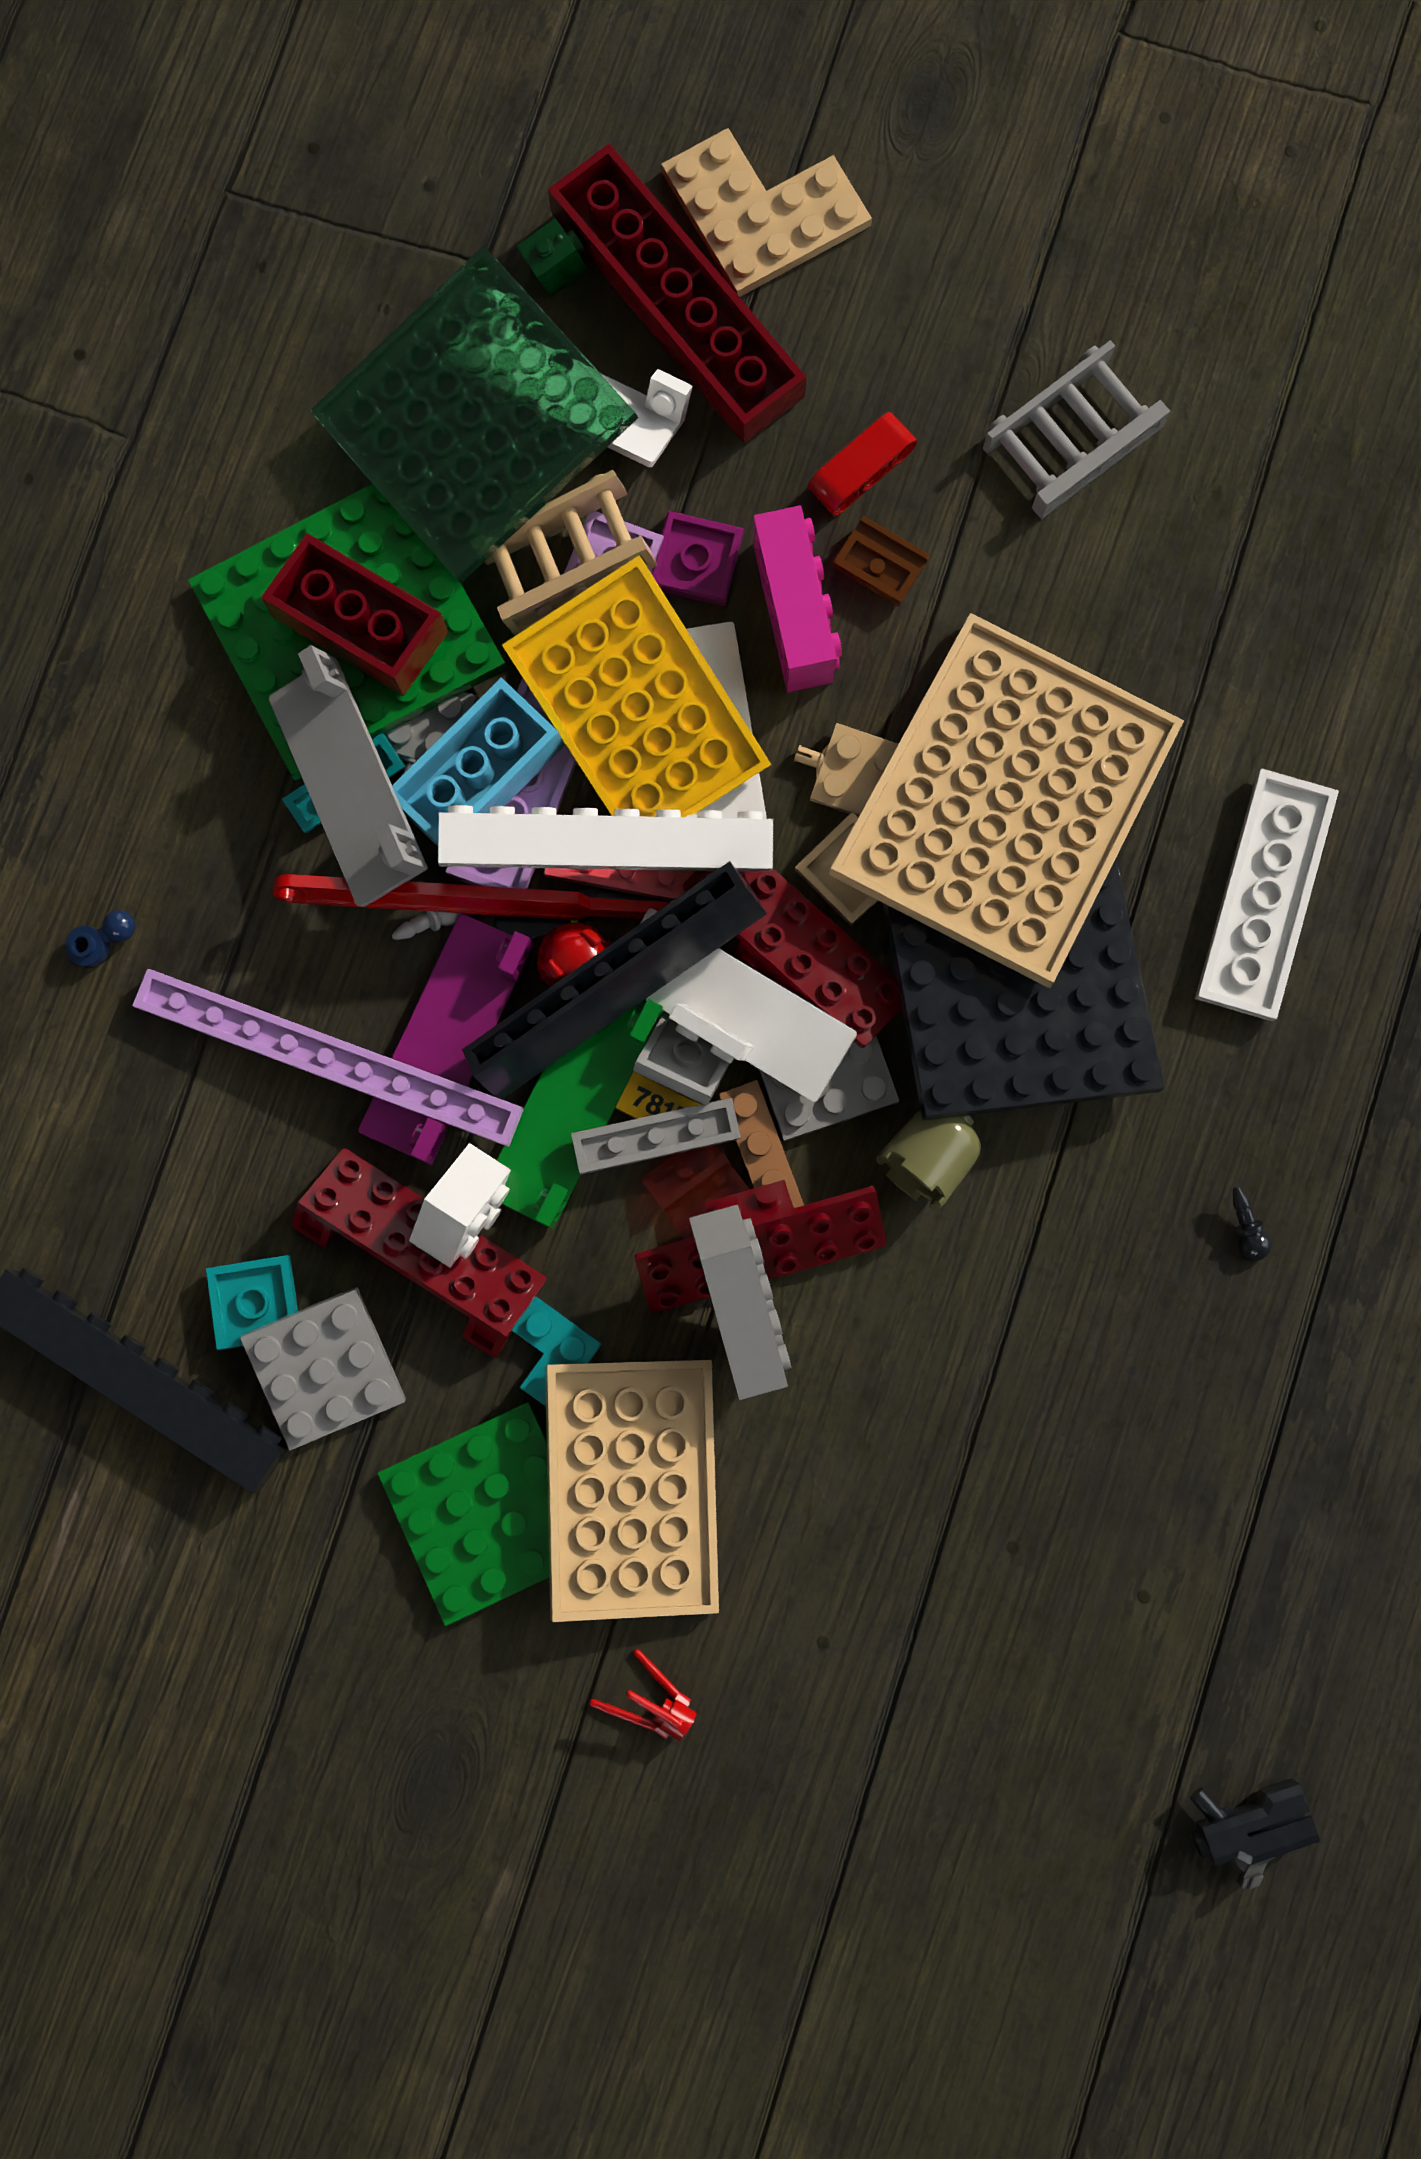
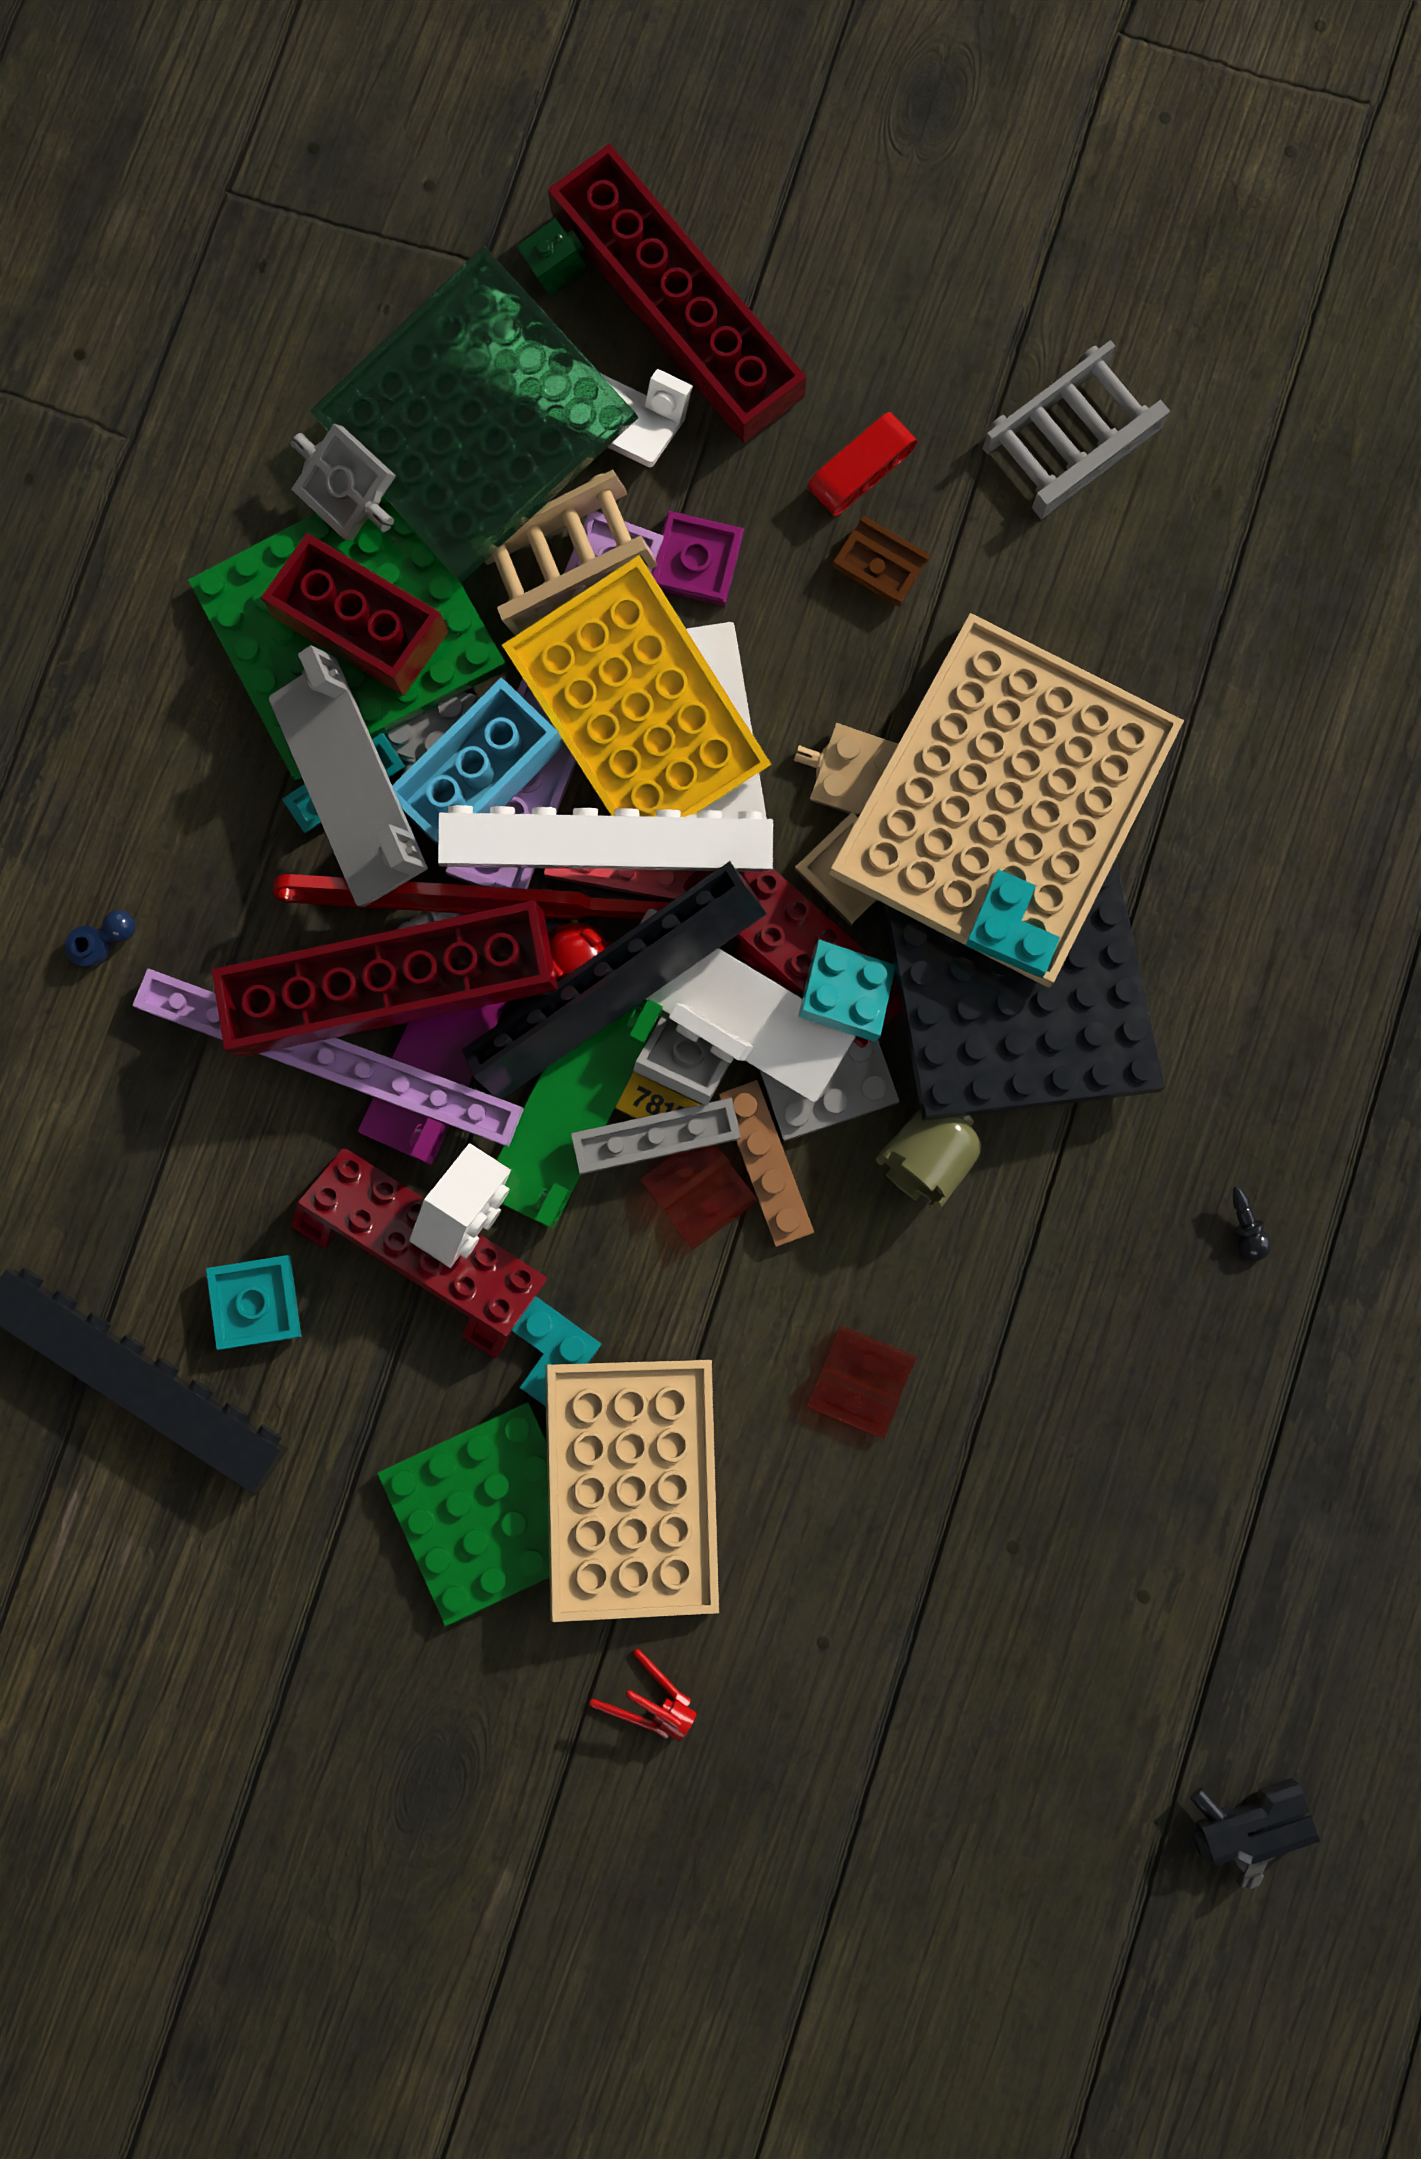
light grey plate [240,1287,406,1450] -> none
dark red bracket [634,1180,886,1313] -> none
tan plate [661,128,872,297] -> none
light grey brick [689,1204,792,1400] -> none
dark pink brick [752,505,842,693] -> none
white plate [1195,768,1339,1022] -> none
none -> dark red brick [211,900,558,1057]
none -> light grey plate [291,424,396,541]
none -> teal plate [798,940,895,1042]
none -> clear red slope [807,1325,916,1439]
none -> teal plate [965,869,1060,978]

